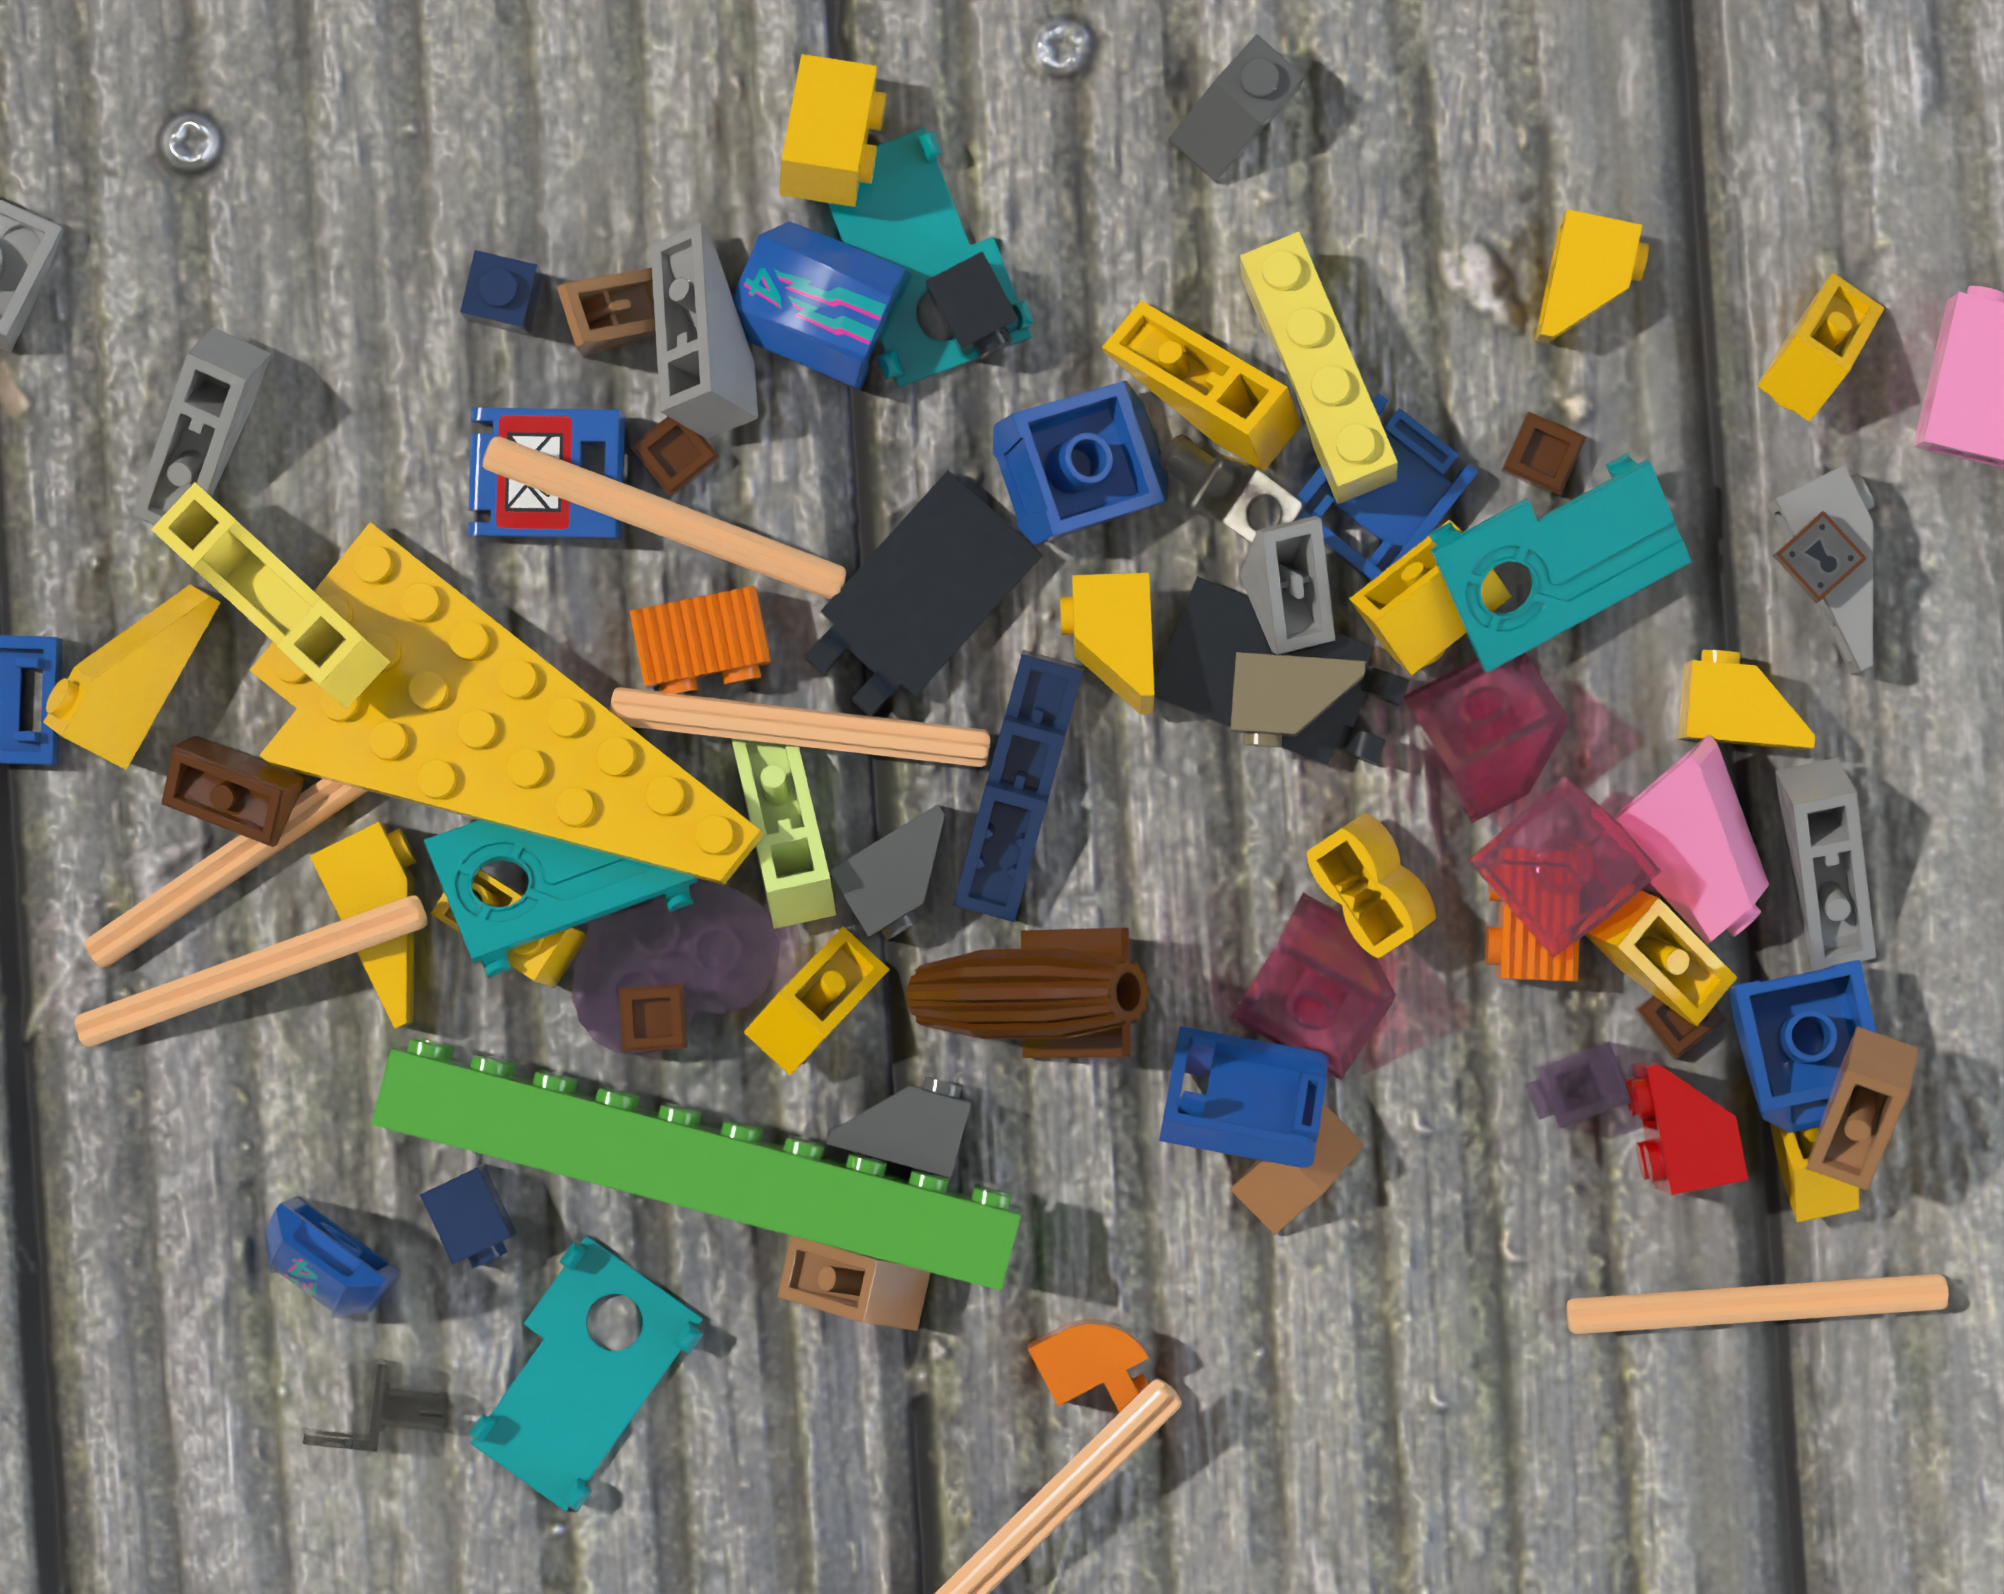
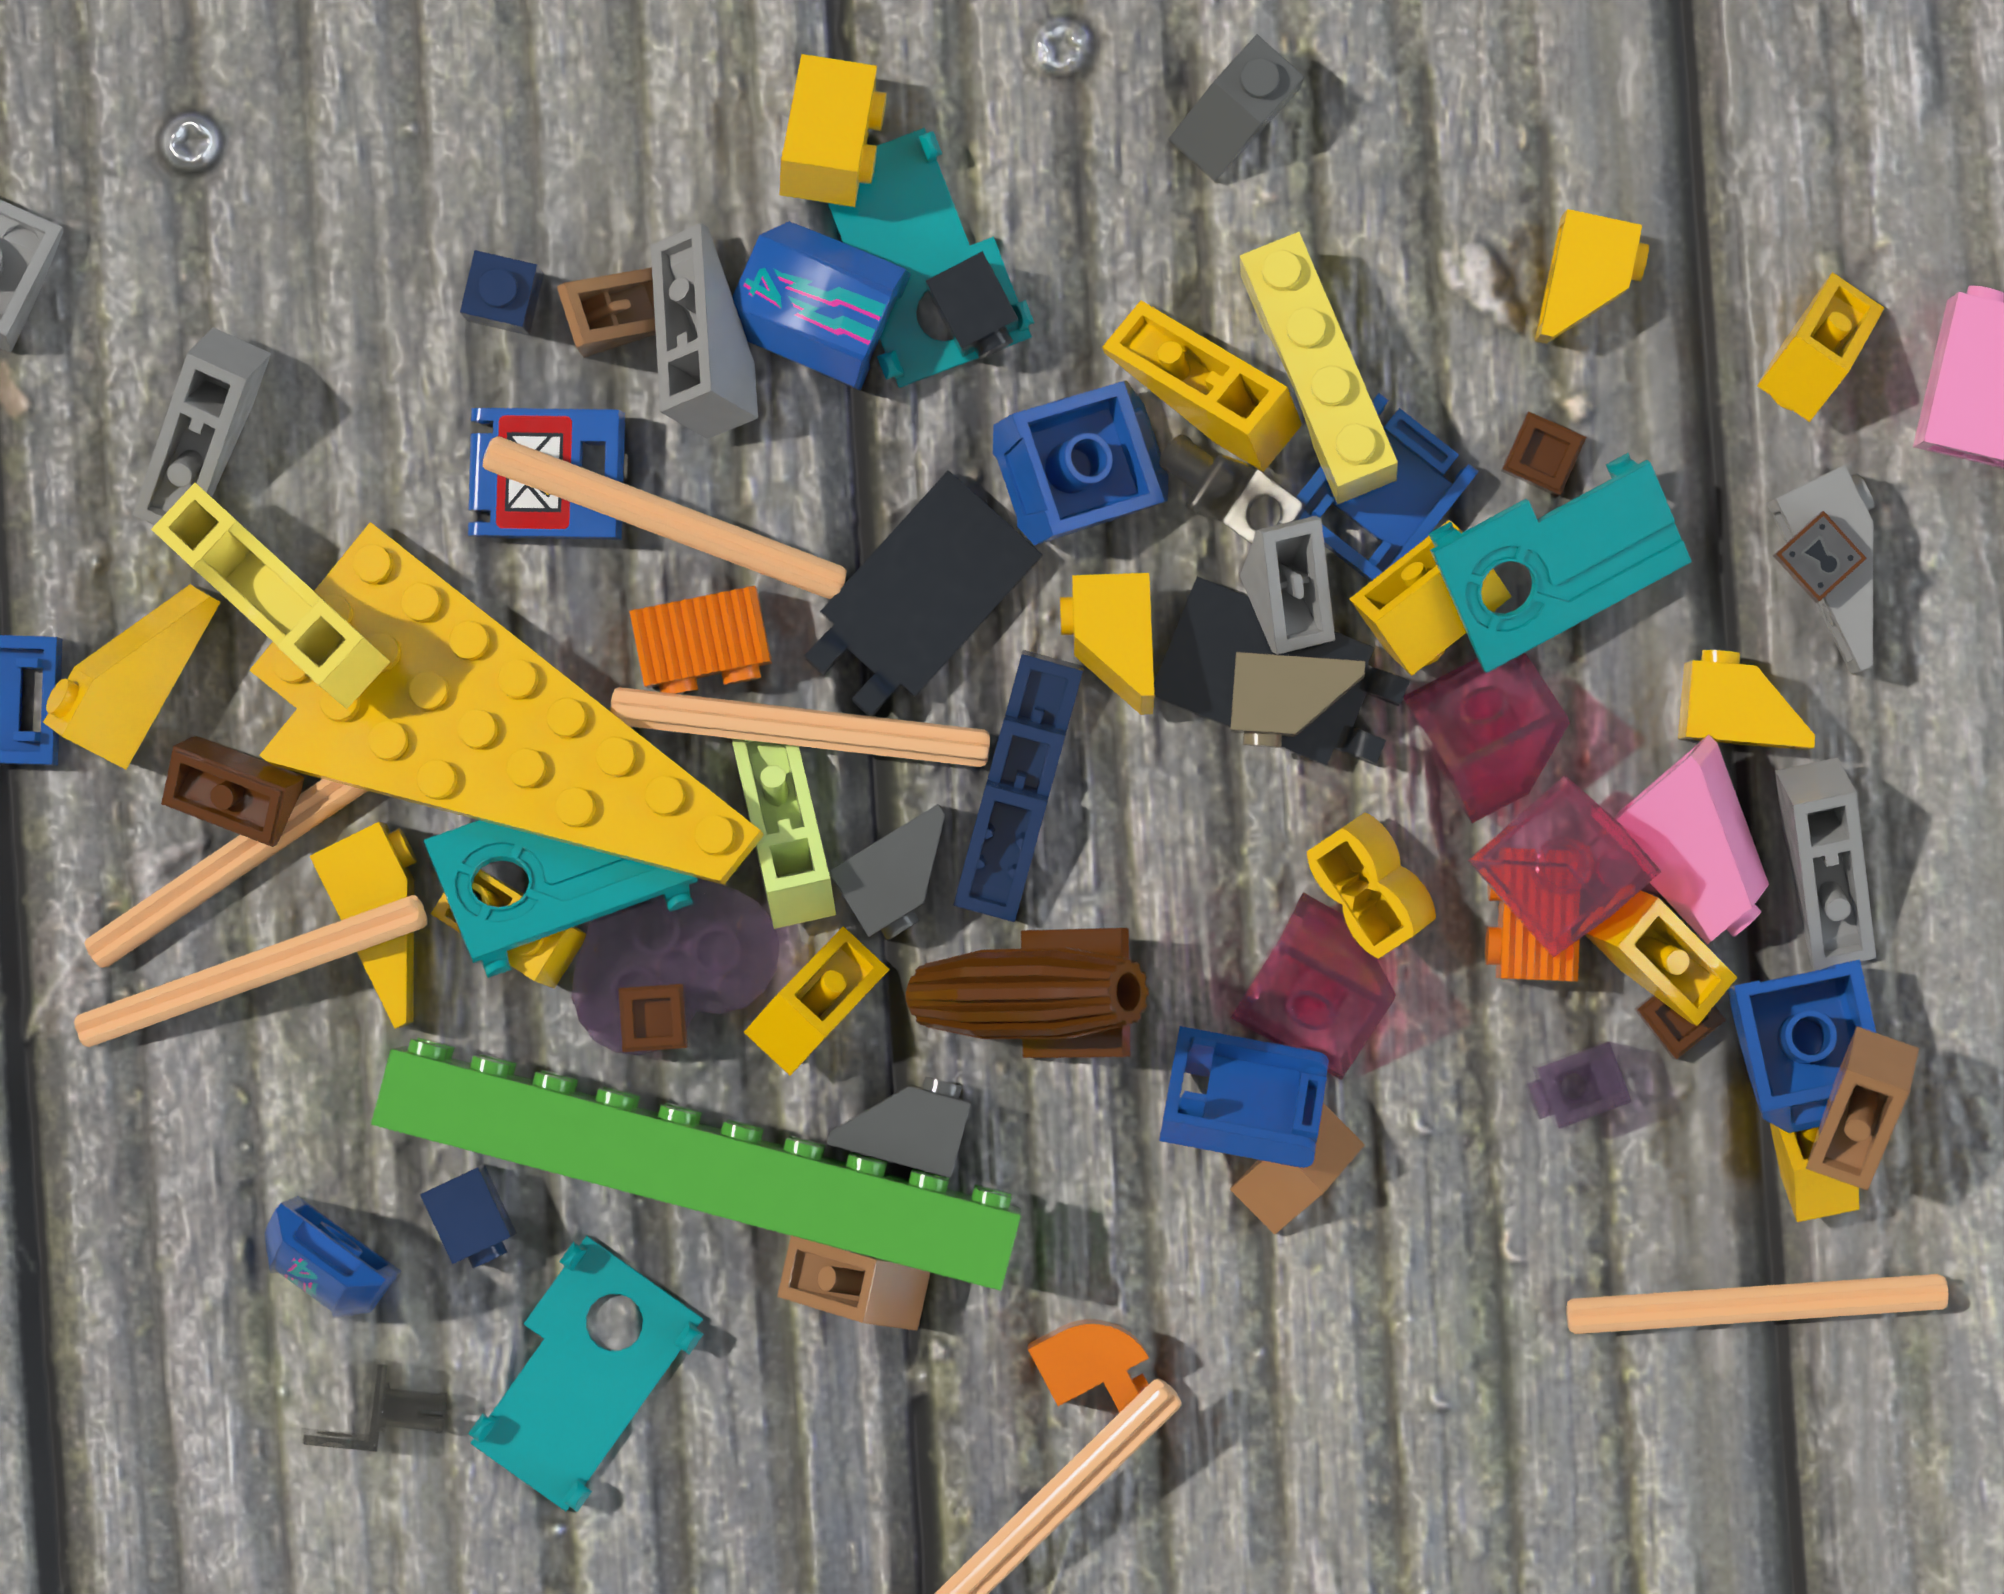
reddish brown tile [630,416,720,498] -> none
red slope [1624,1061,1748,1195] -> none

